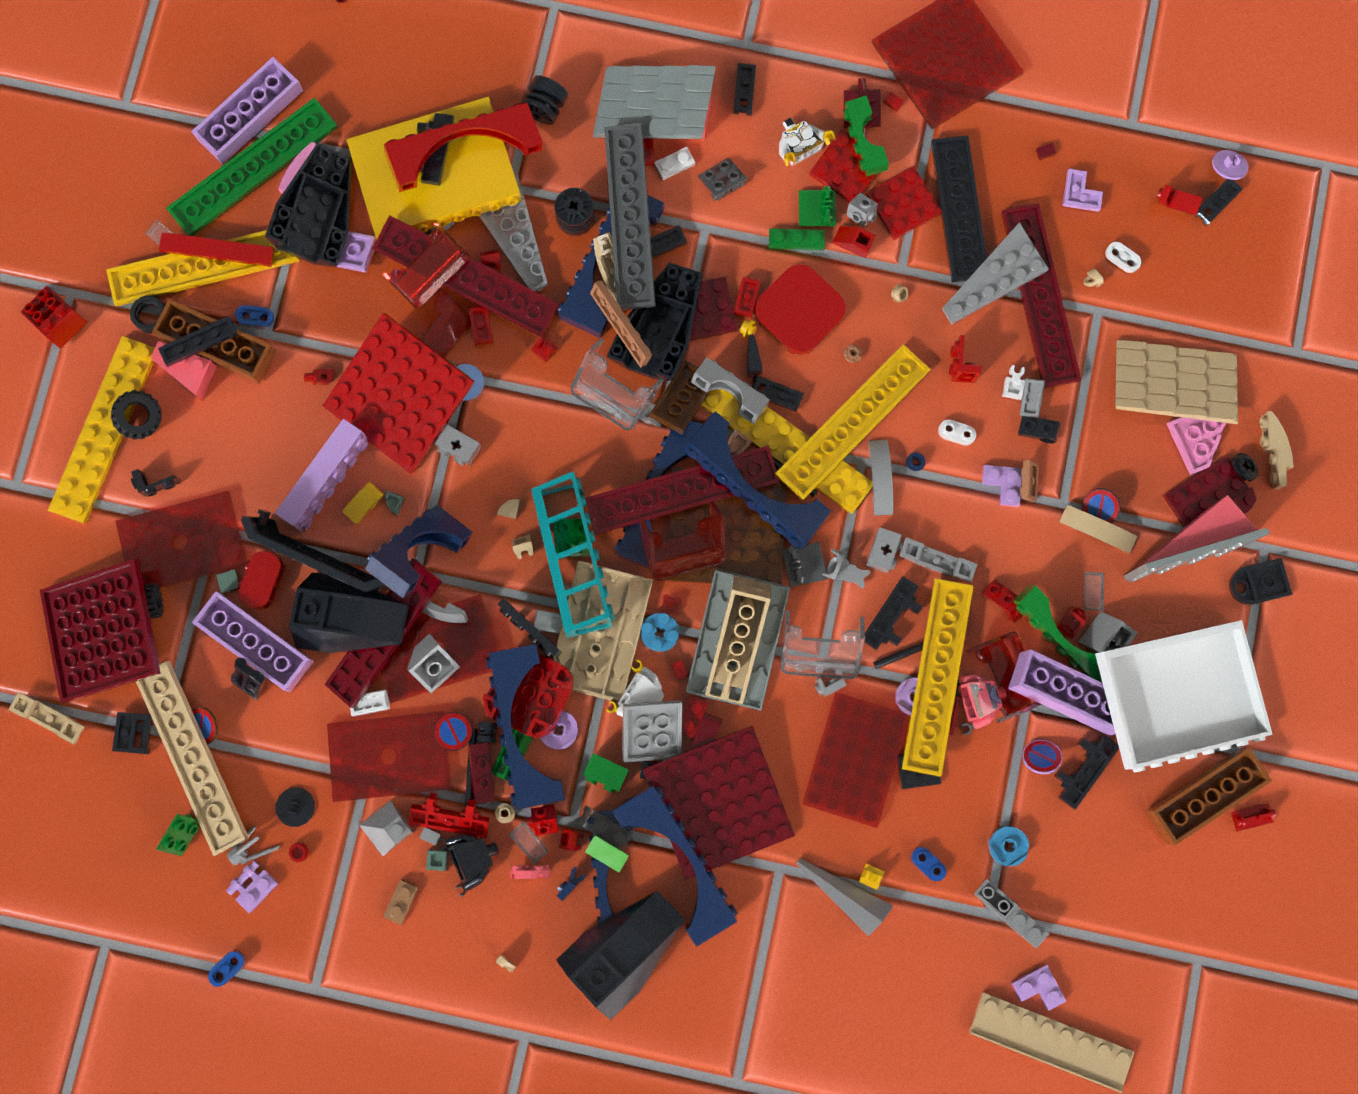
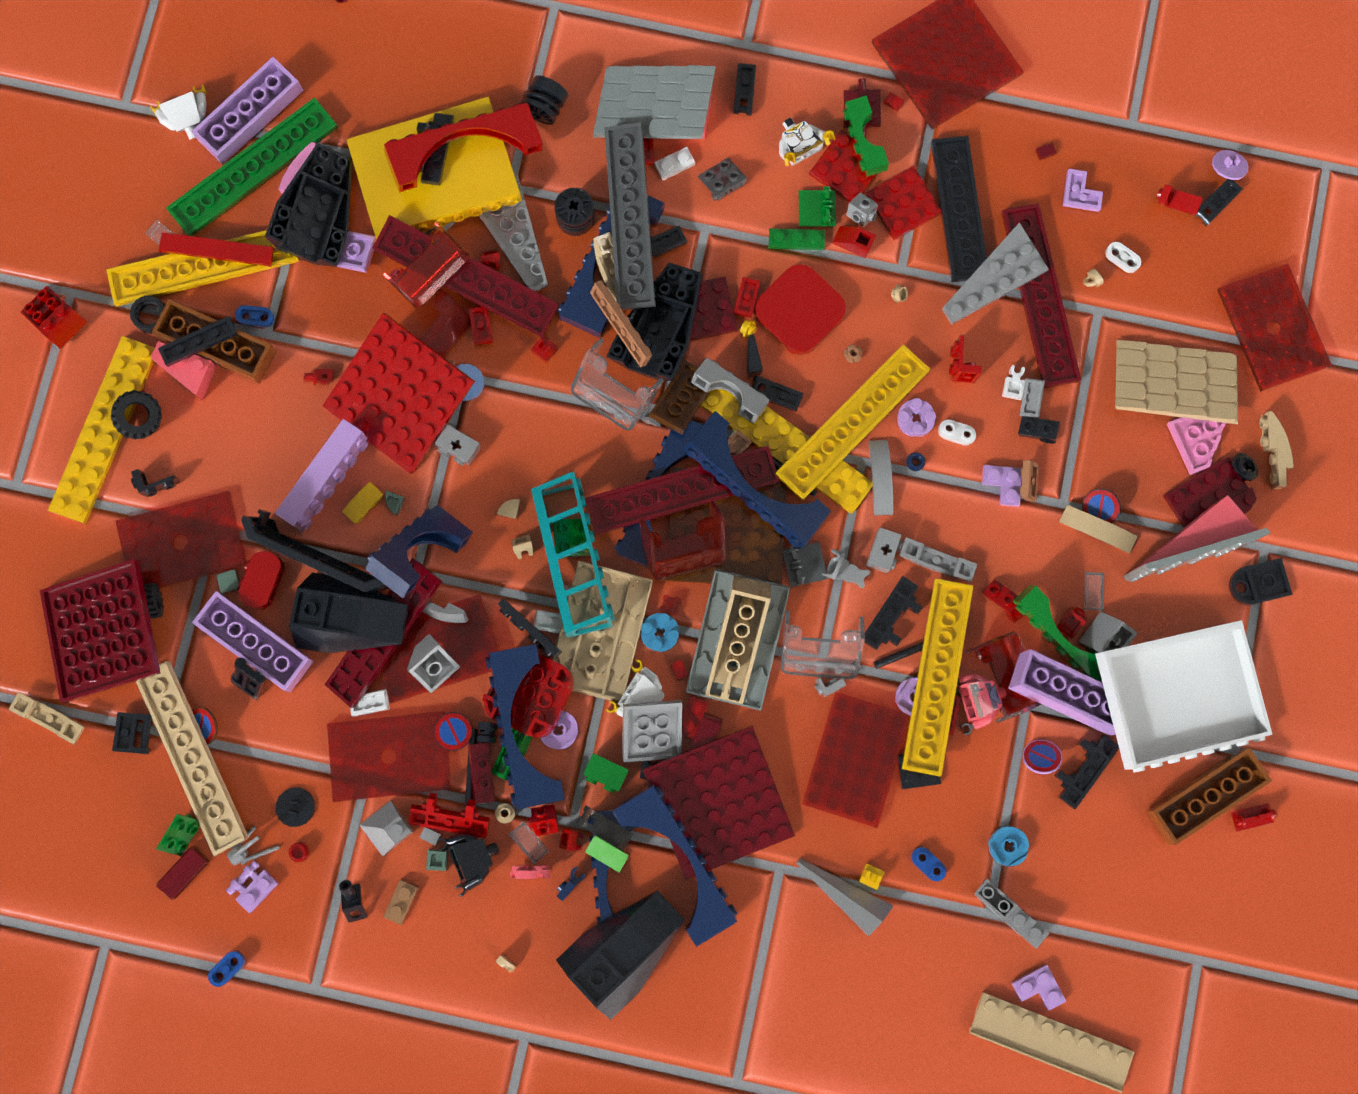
none -> white torso [150,85,207,140]
none -> dark red piece [156,846,210,900]
none -> black bracket [339,880,368,923]
none -> lavender plate [897,398,936,437]
none -> clear red plate [1217,264,1332,392]

